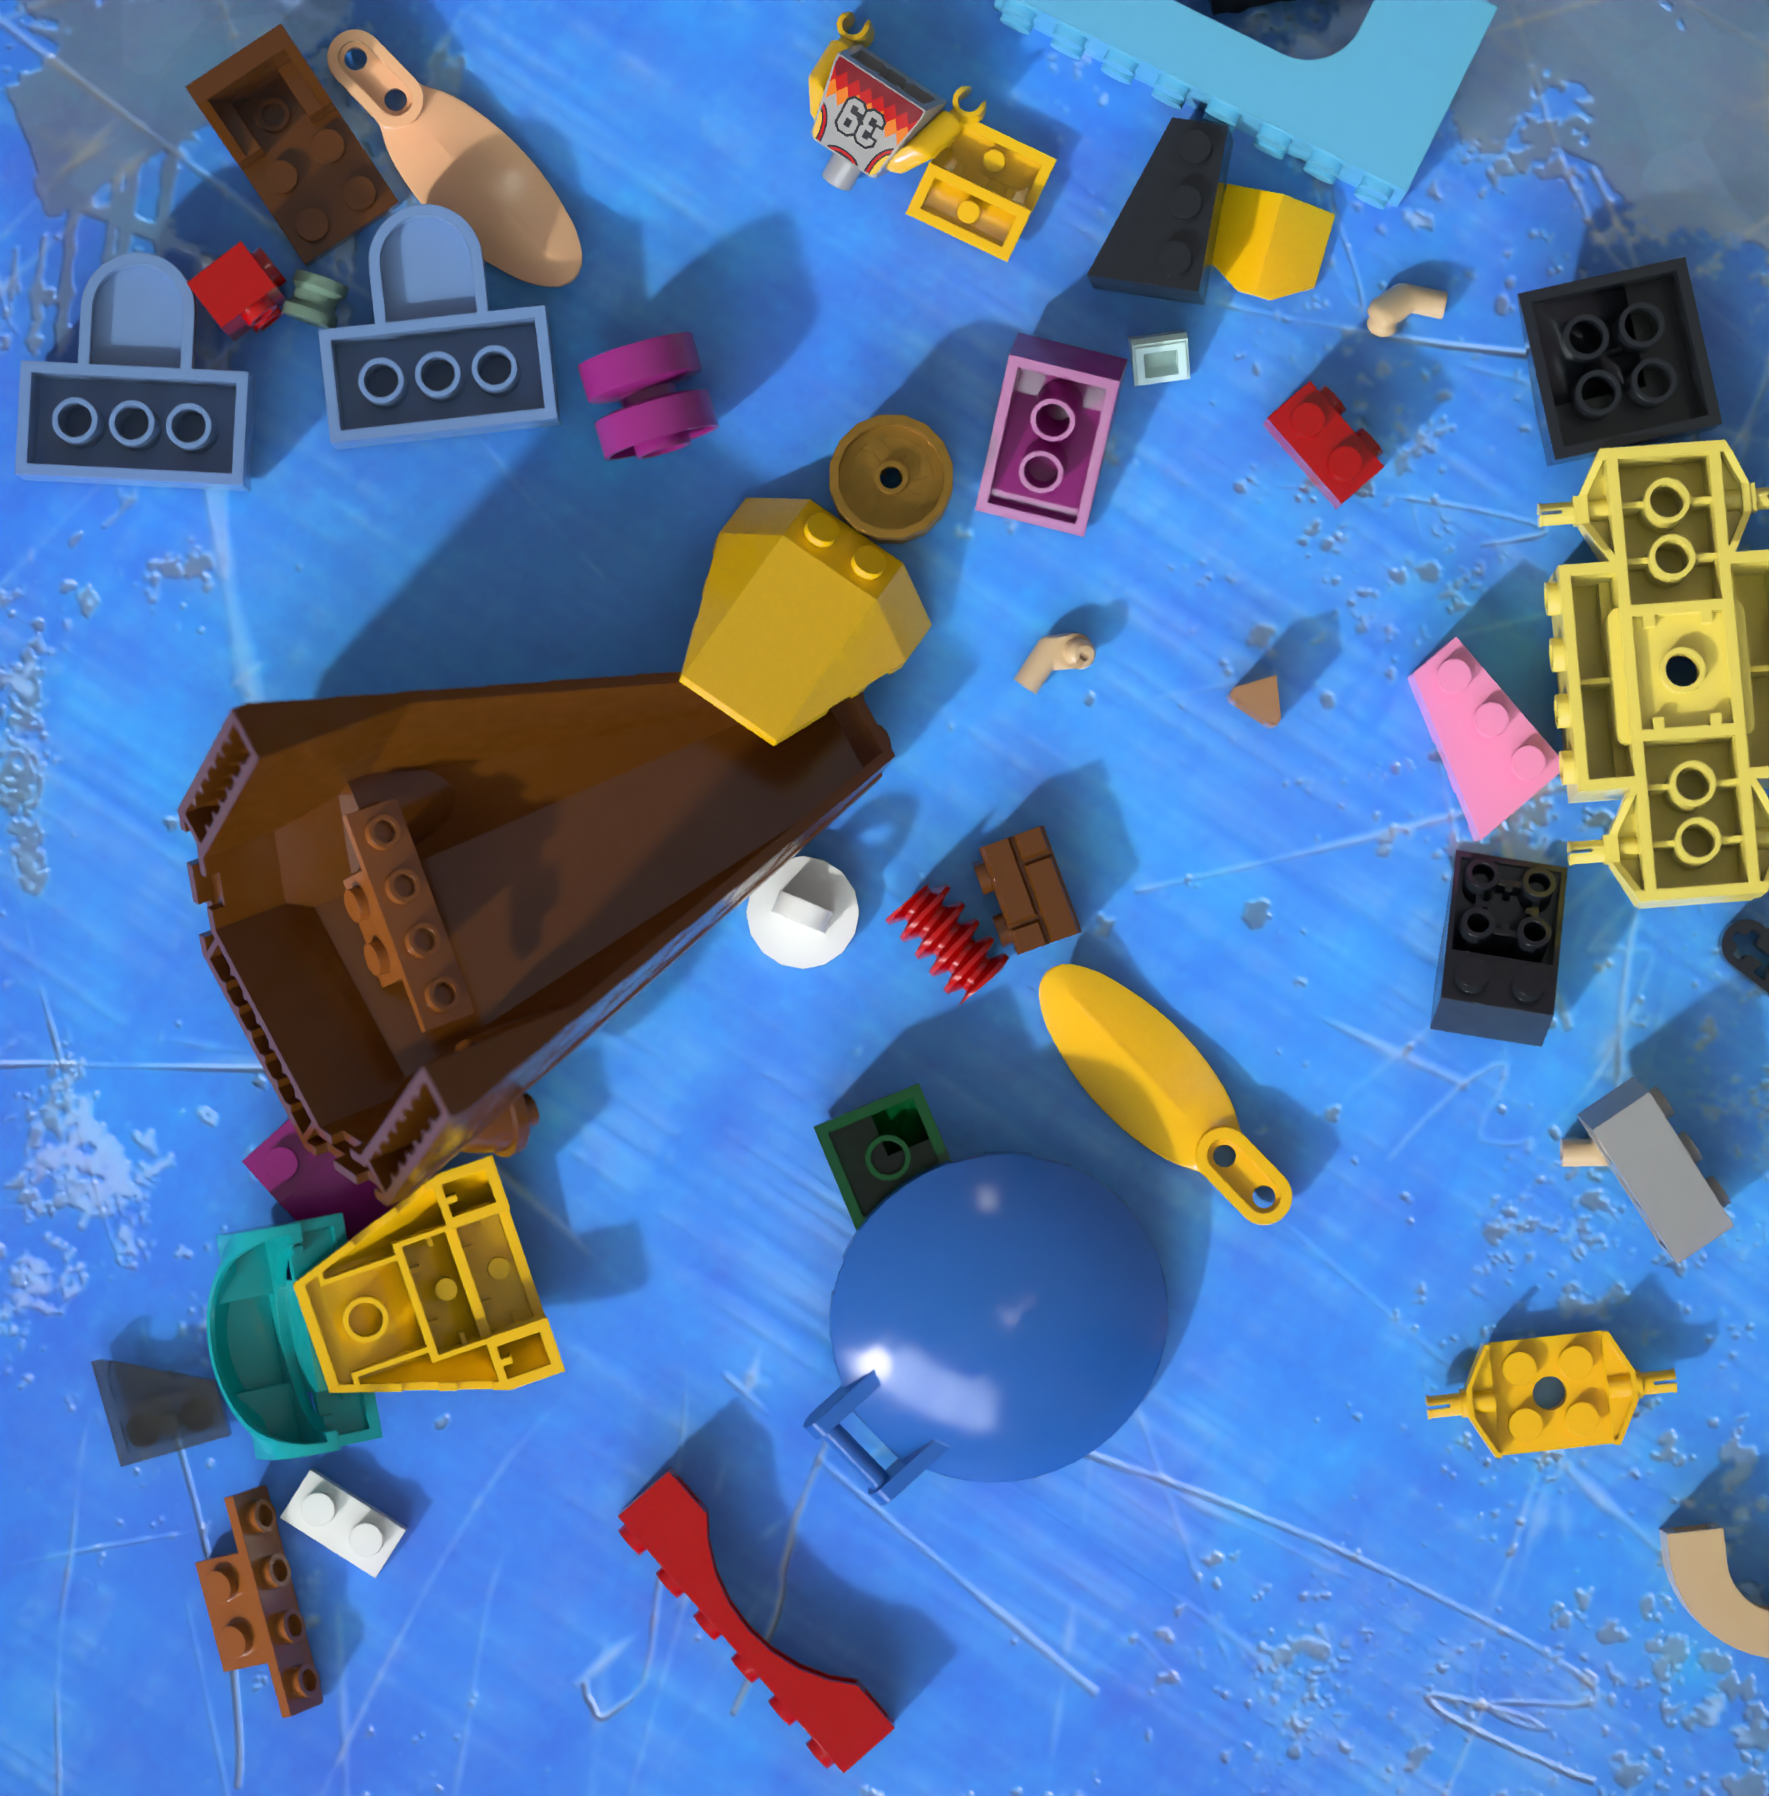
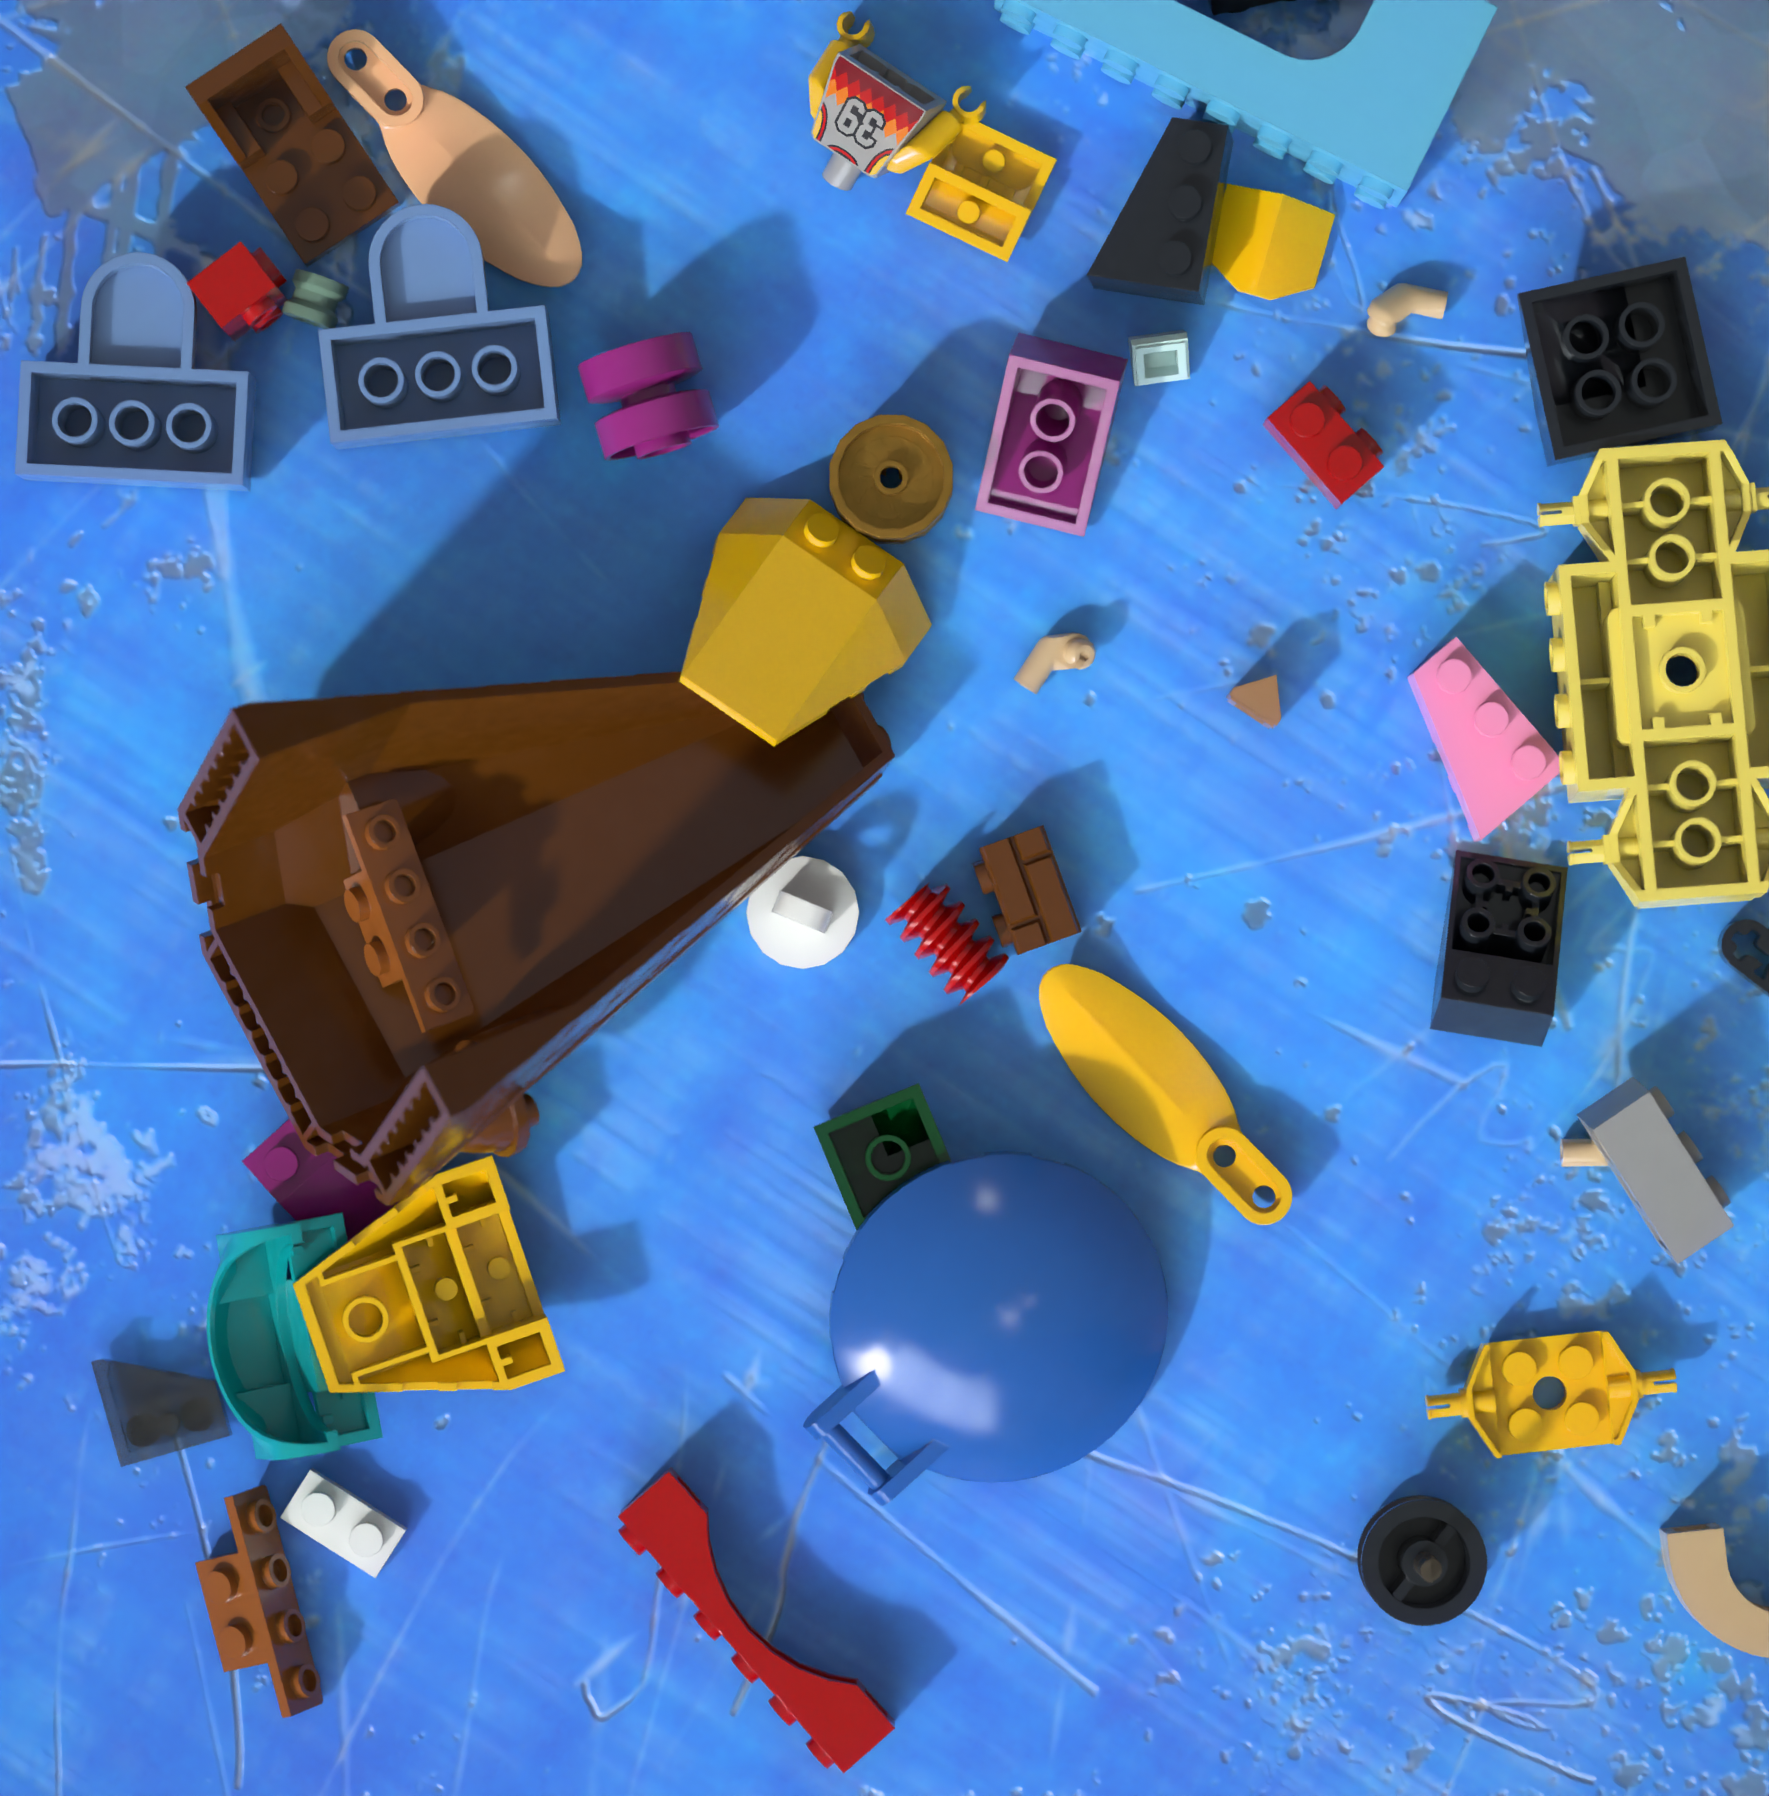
none -> black wheel [1357,1495,1487,1626]

